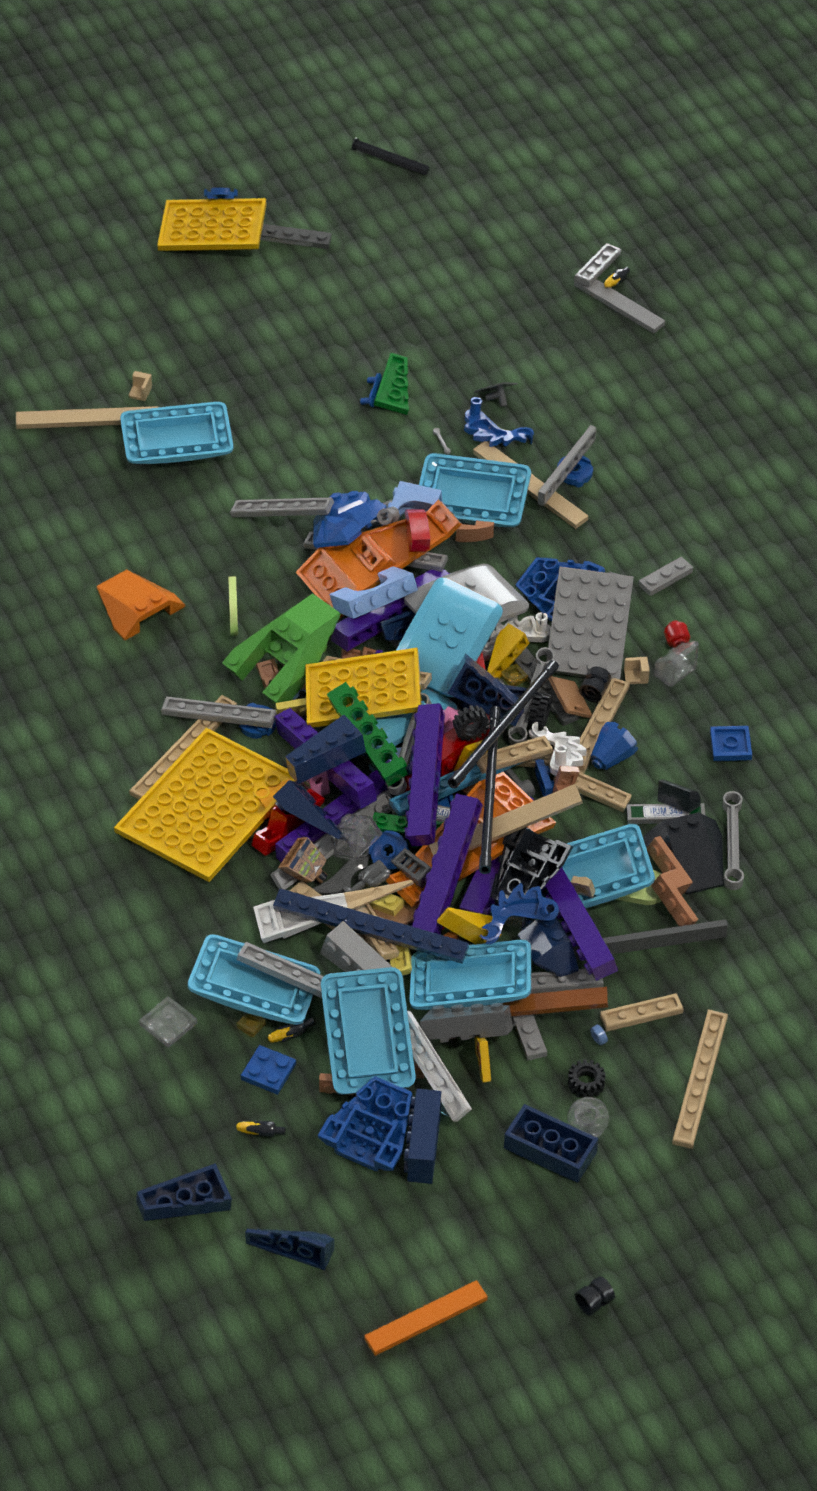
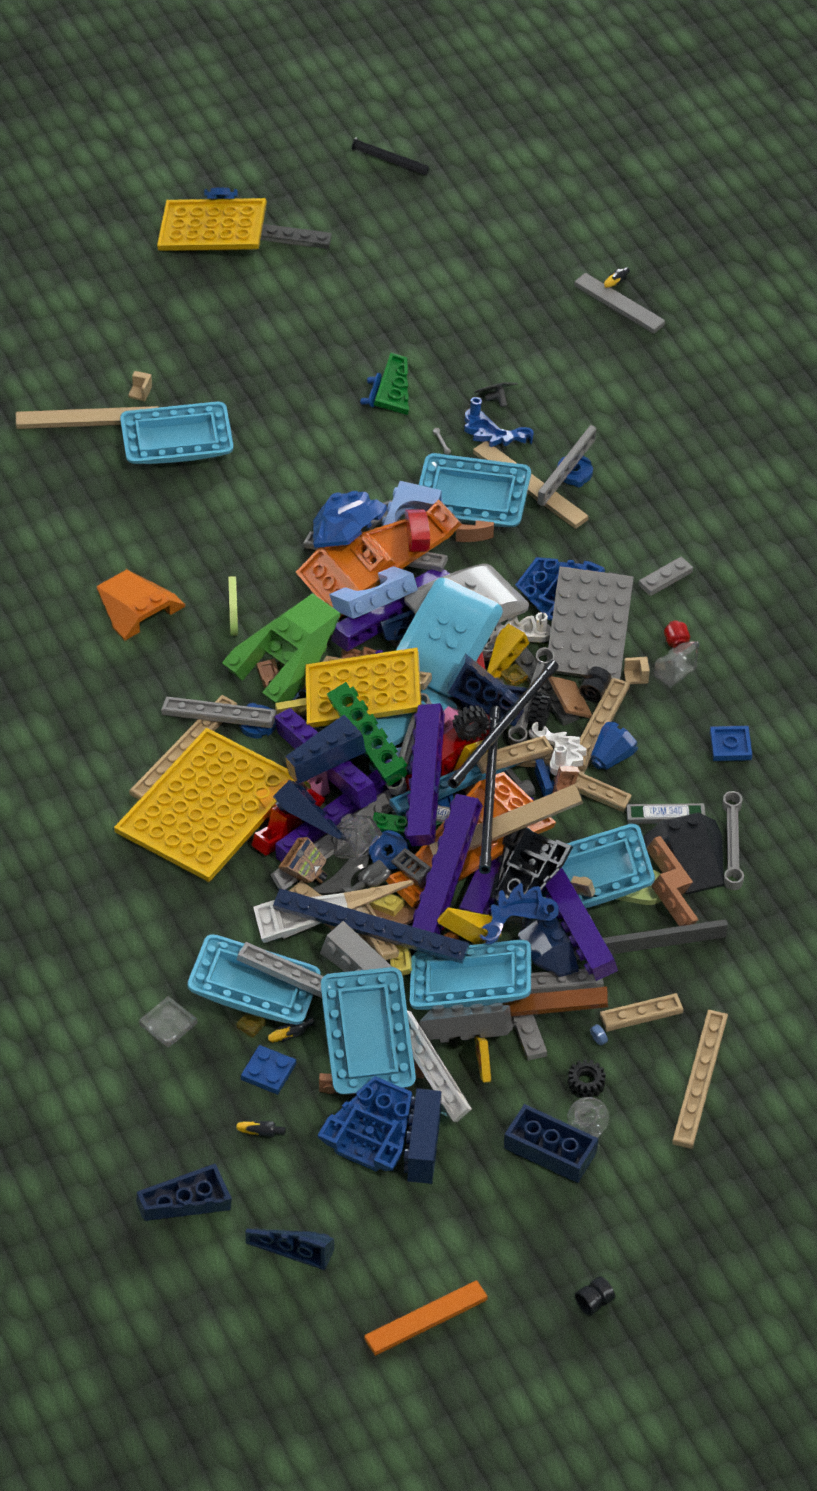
light grey tile [230,498,334,517] -> none
light grey bush [377,507,400,525] -> none
light grey tile [574,243,621,286] -> none
black brick [658,779,701,813] -> none

